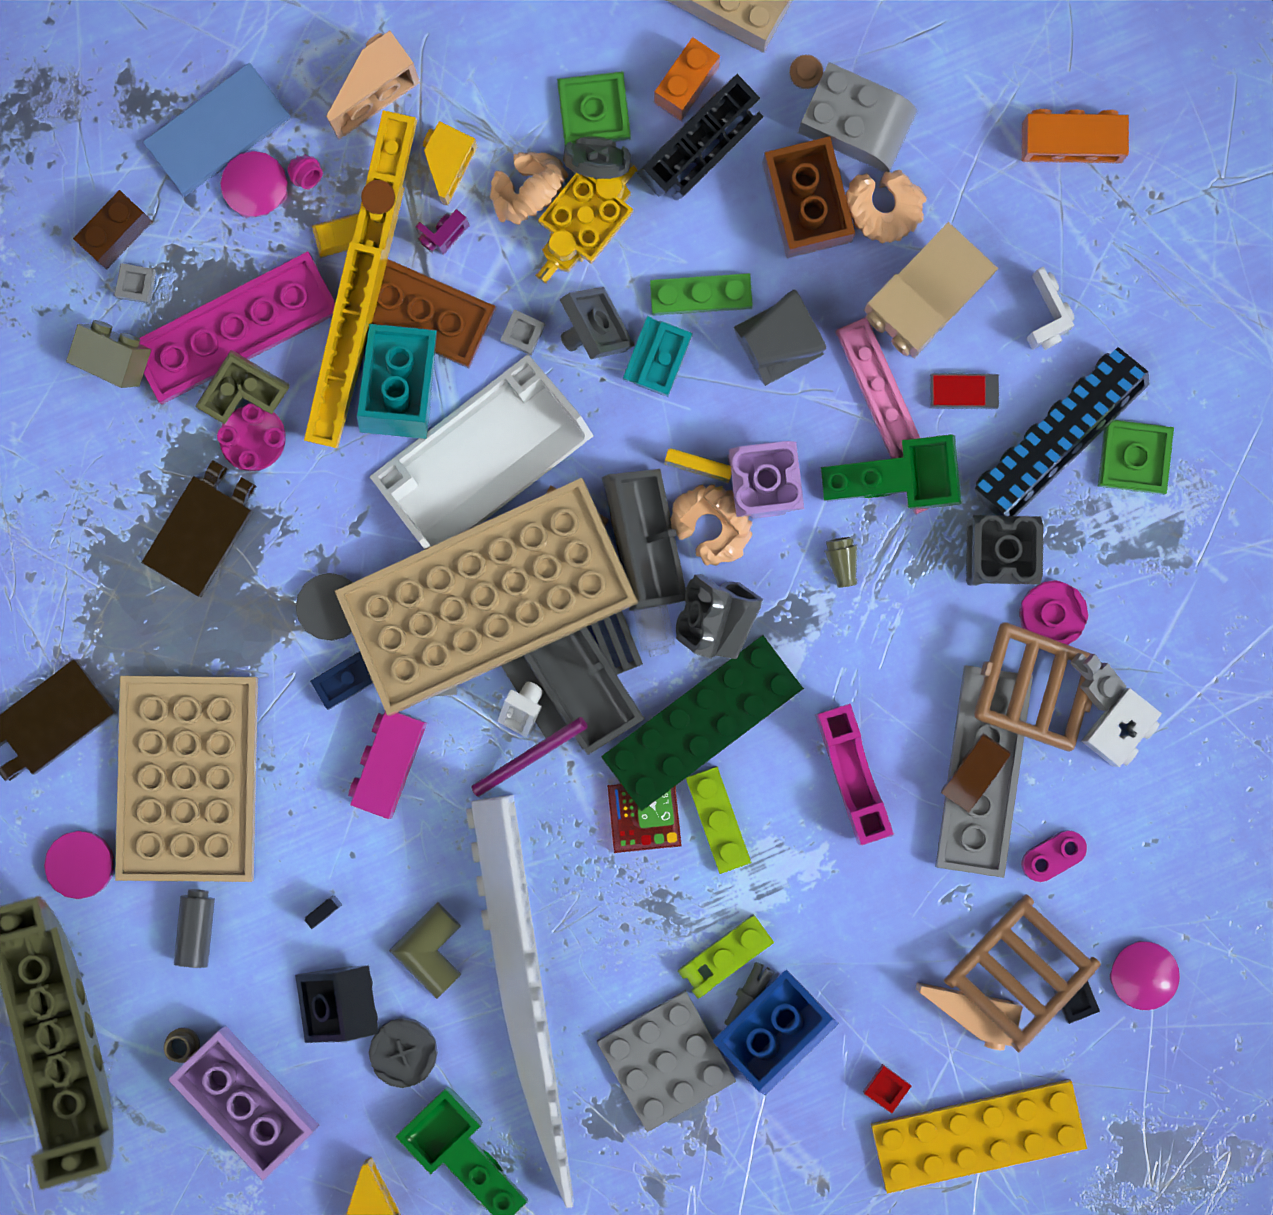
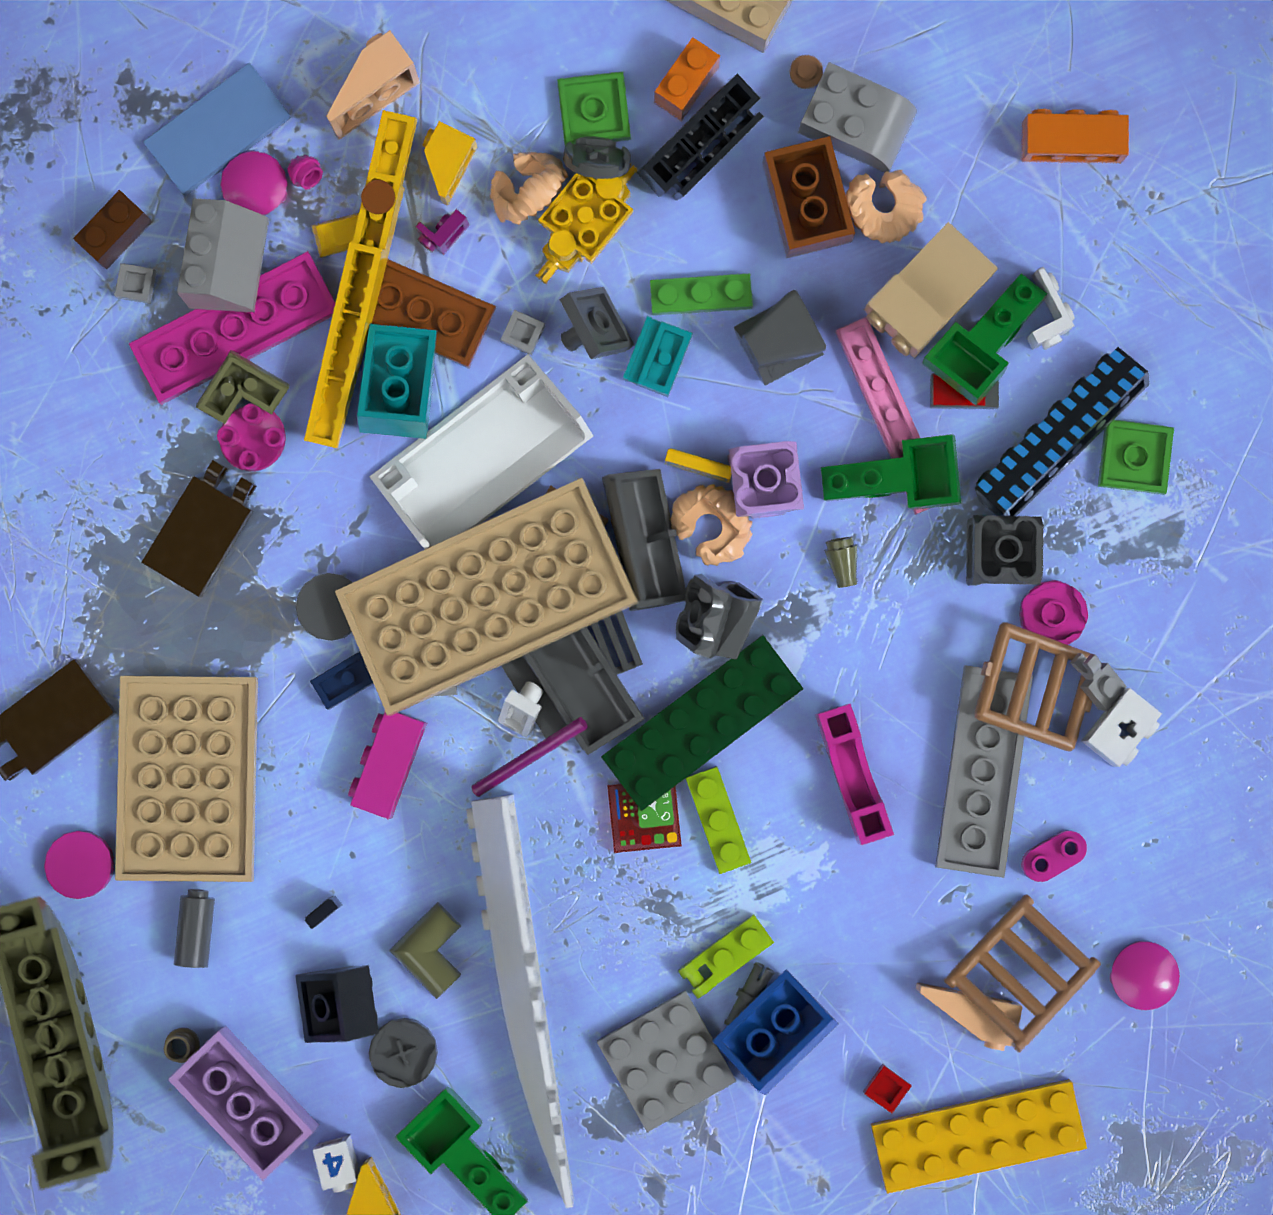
olive brick [66,320,151,388] -> none
clear brick [633,604,675,657] -> none
reddish brown slope [941,733,1011,813] -> none
black tile [1054,981,1100,1024] -> none
none -> light grey slope [177,199,269,312]
none -> white brick [313,1135,360,1193]
none -> green plate [922,274,1047,405]

